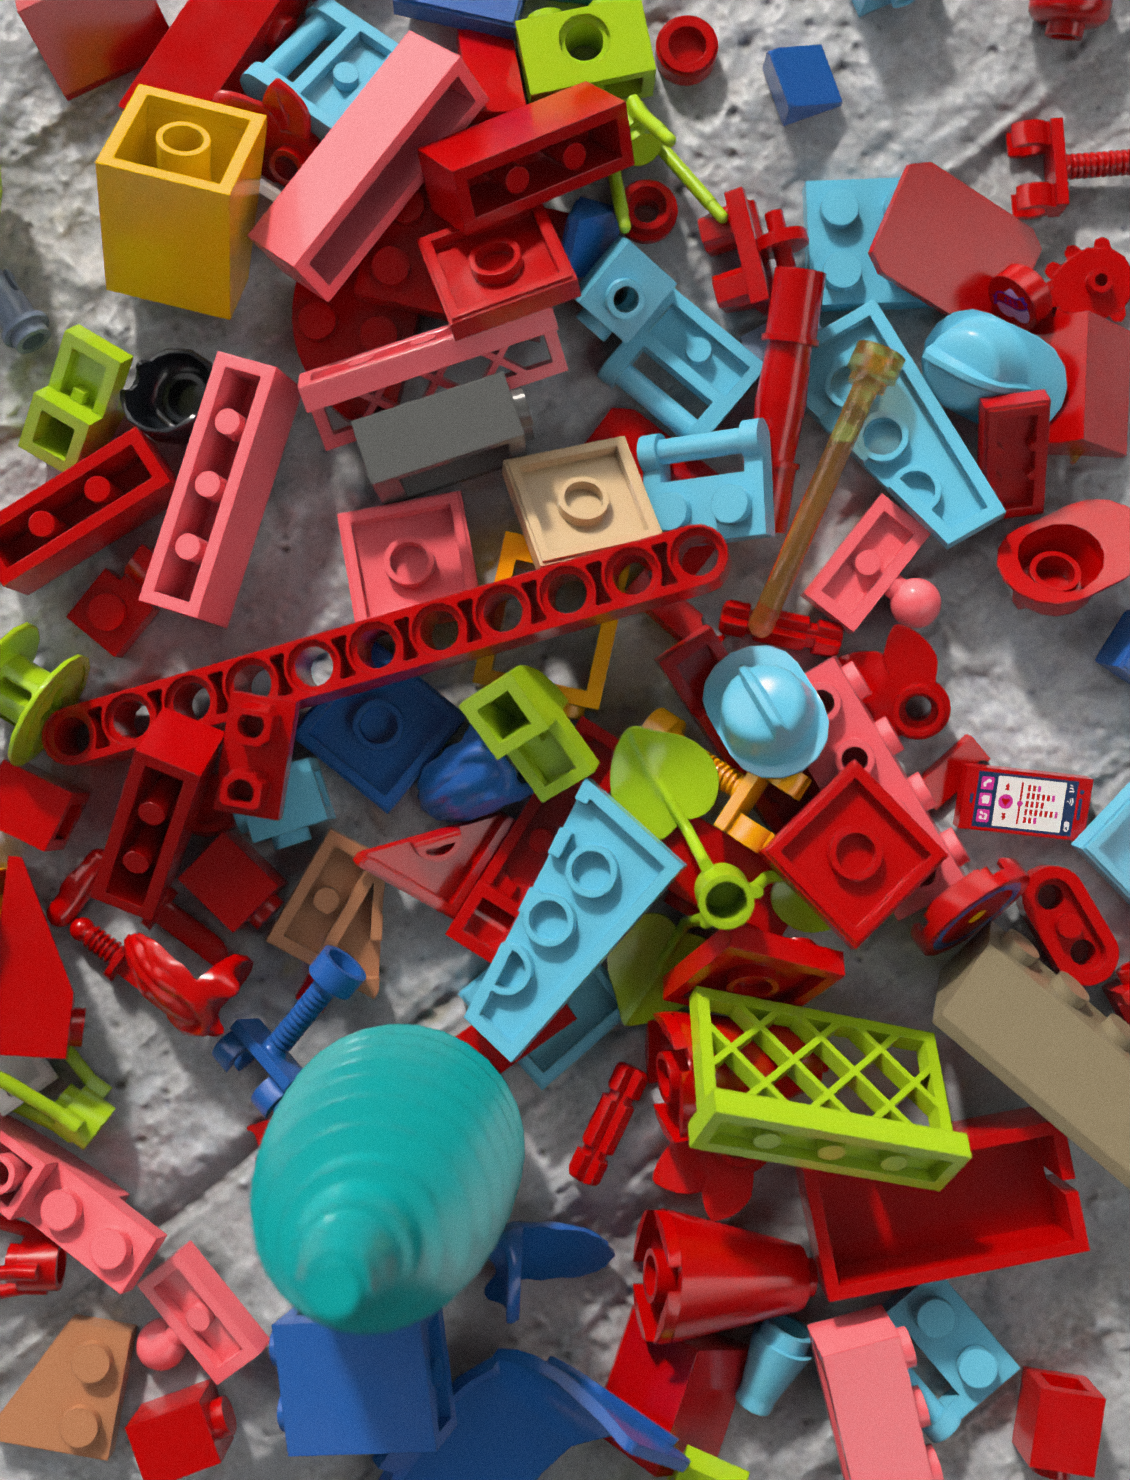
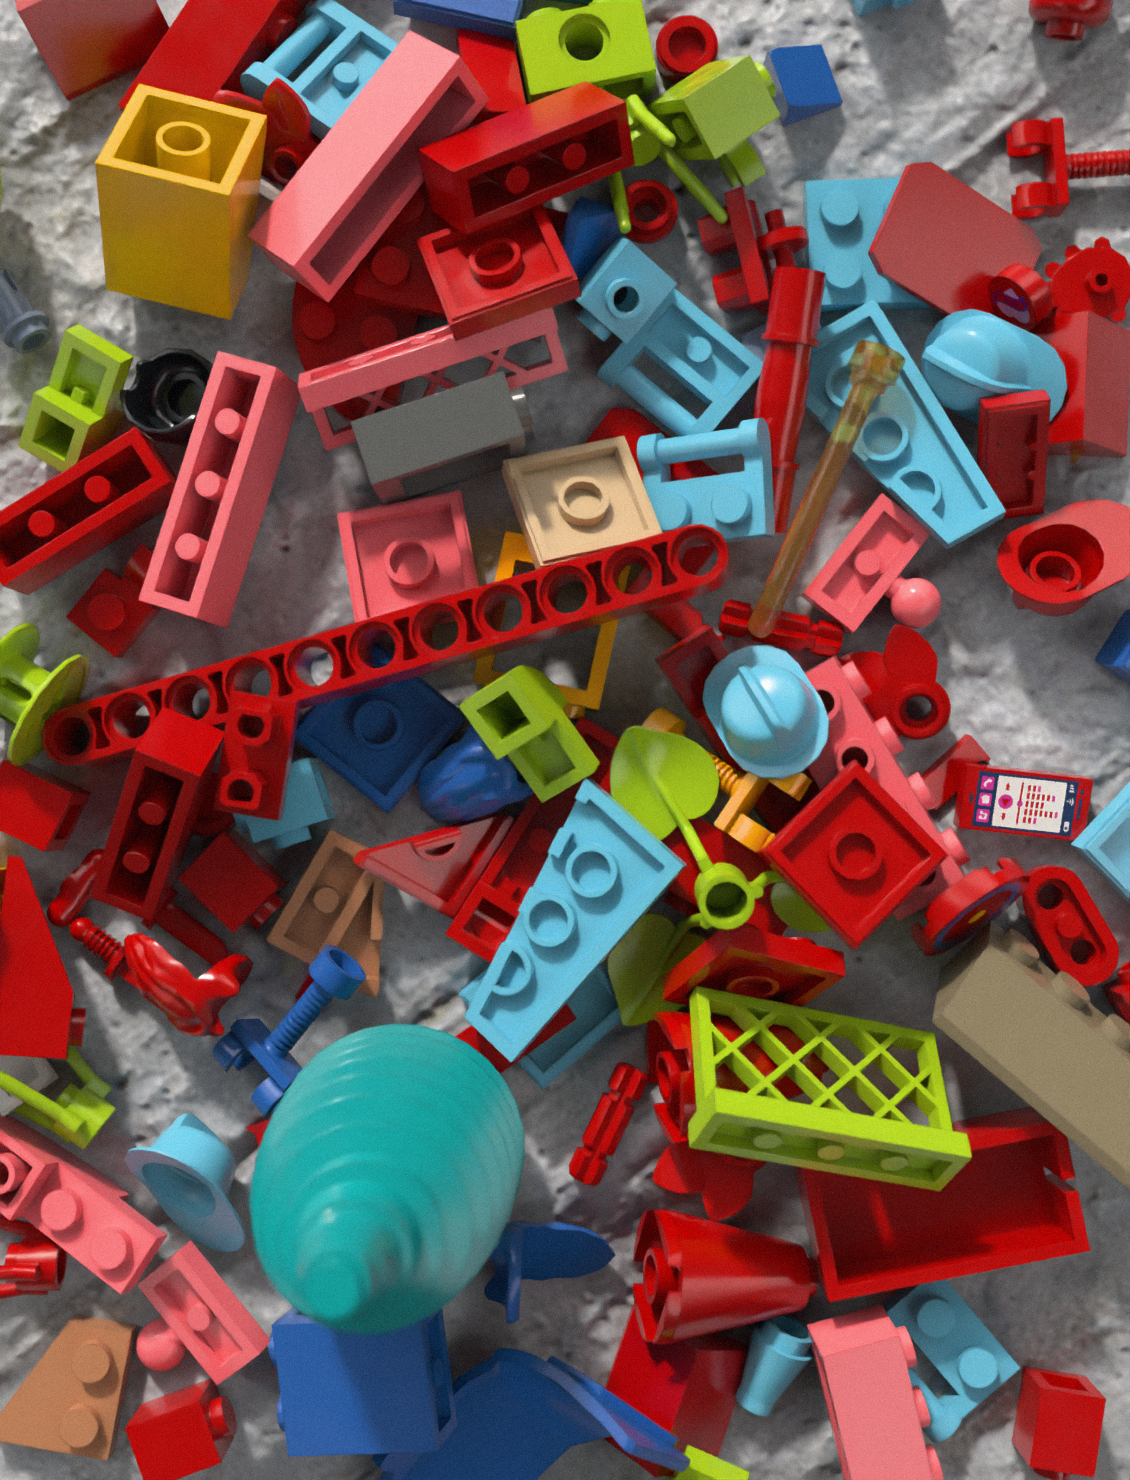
none -> medium azure piece [124,1113,246,1253]
none -> lime brick [646,54,781,187]

